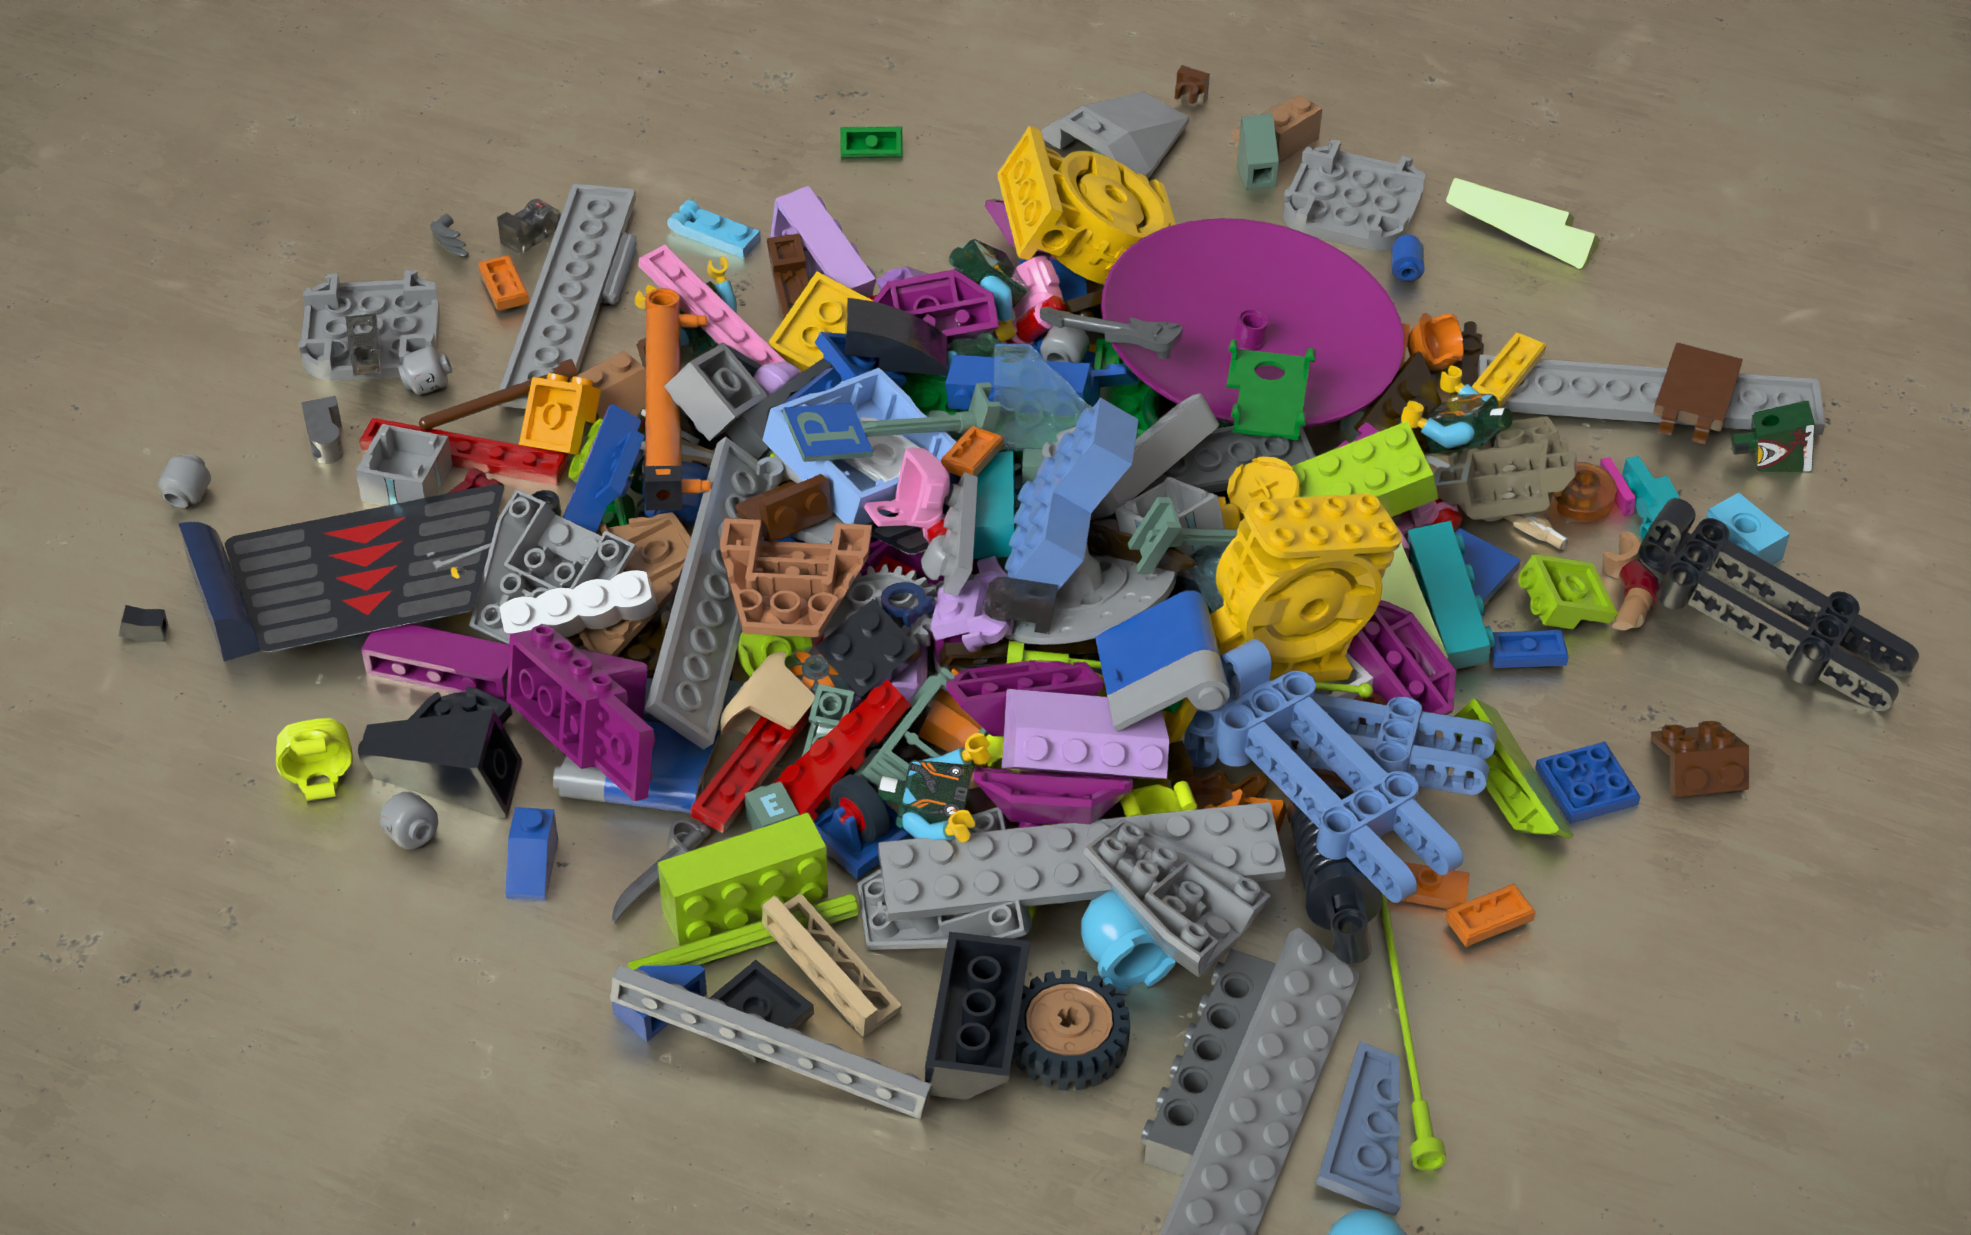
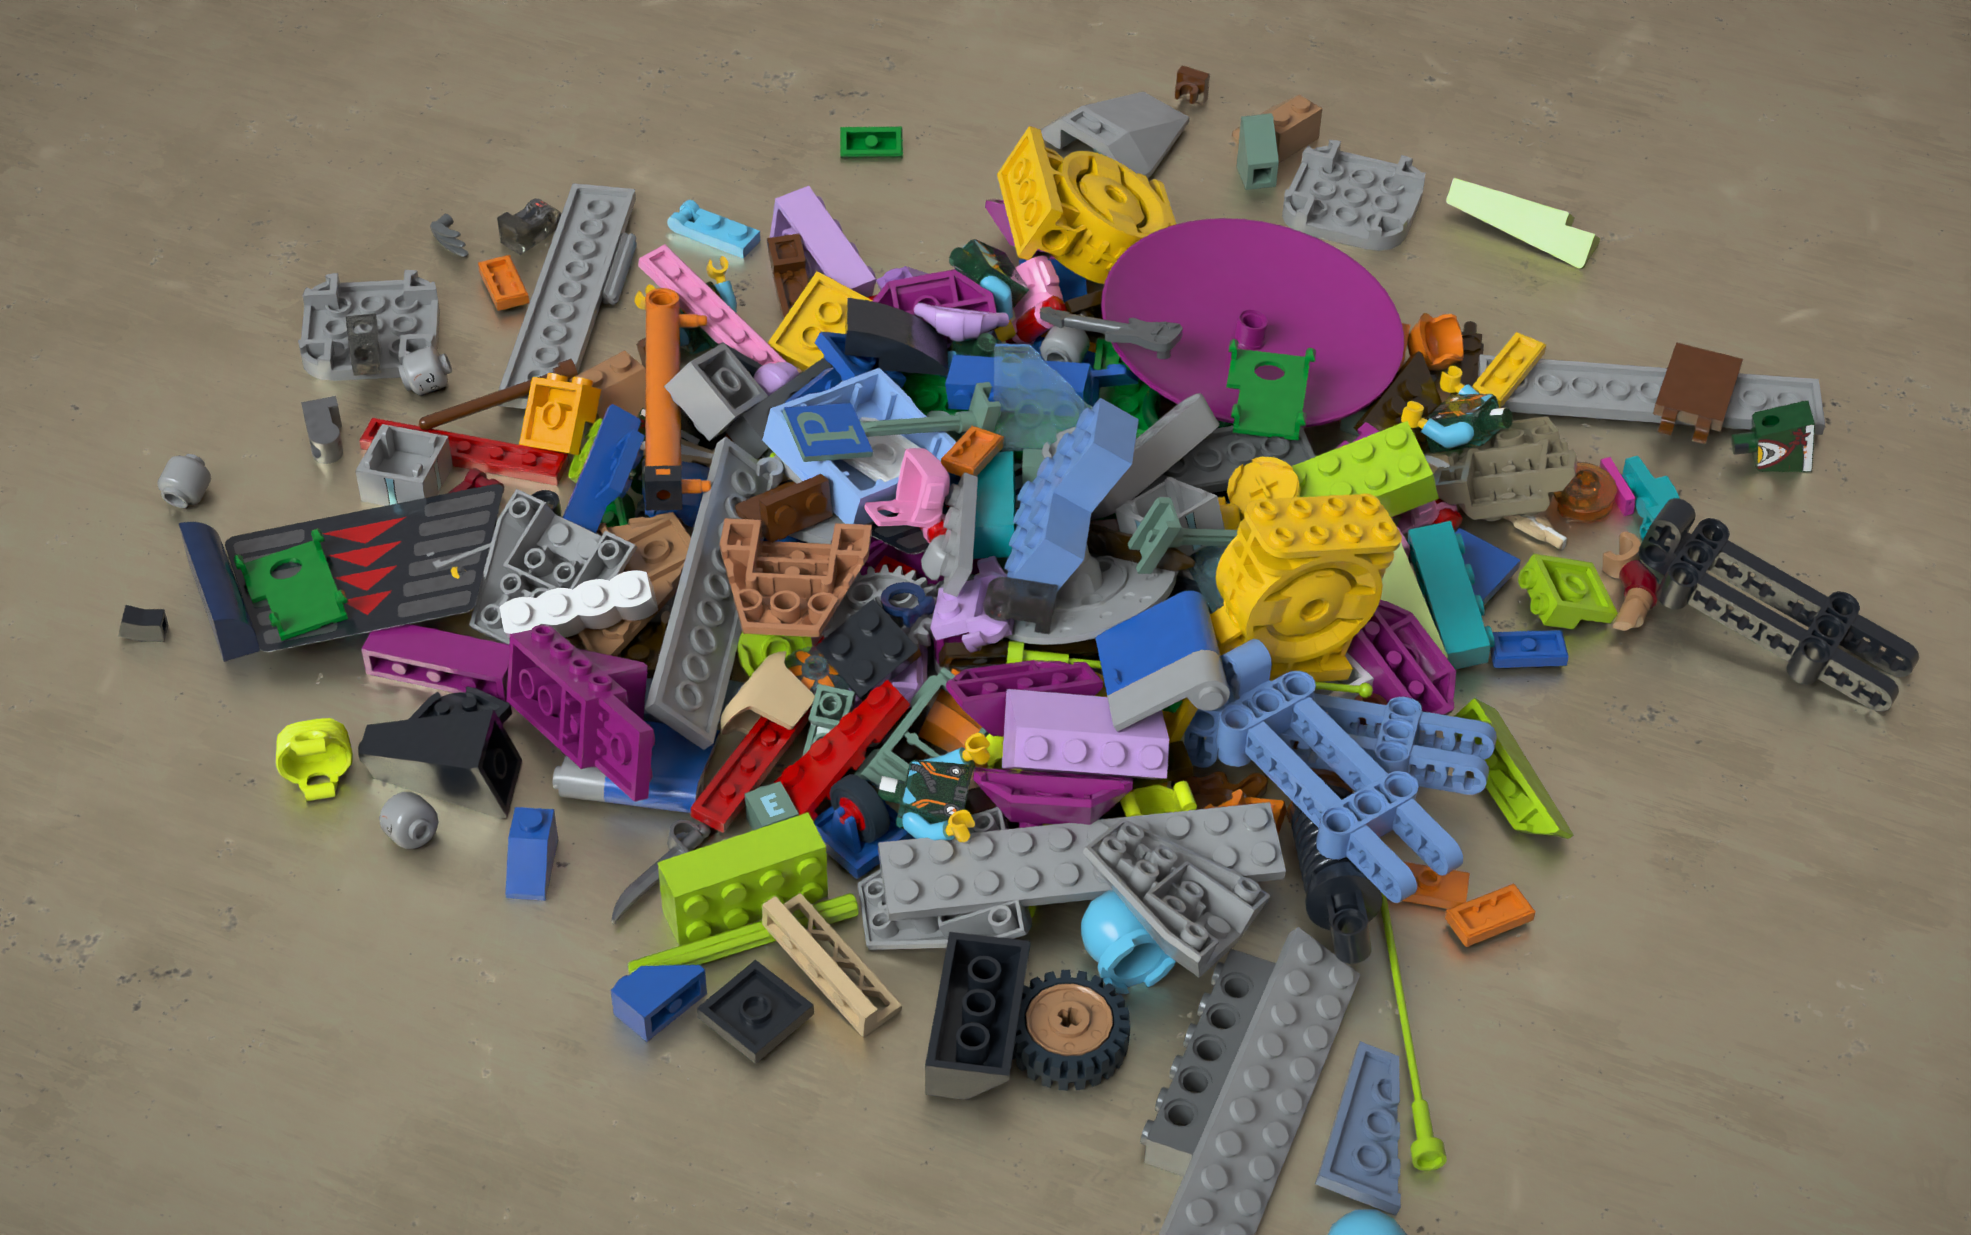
light grey plate [610,965,931,1119] -> none
blue brick [1391,234,1425,282] -> none
blue tile [1535,742,1641,824] -> none
reddish brown bracket [1651,721,1749,797] -> none
medium azure brick [1706,493,1790,576] -> none
none -> green piece [234,528,348,641]
none -> lavender piece [914,303,1009,342]

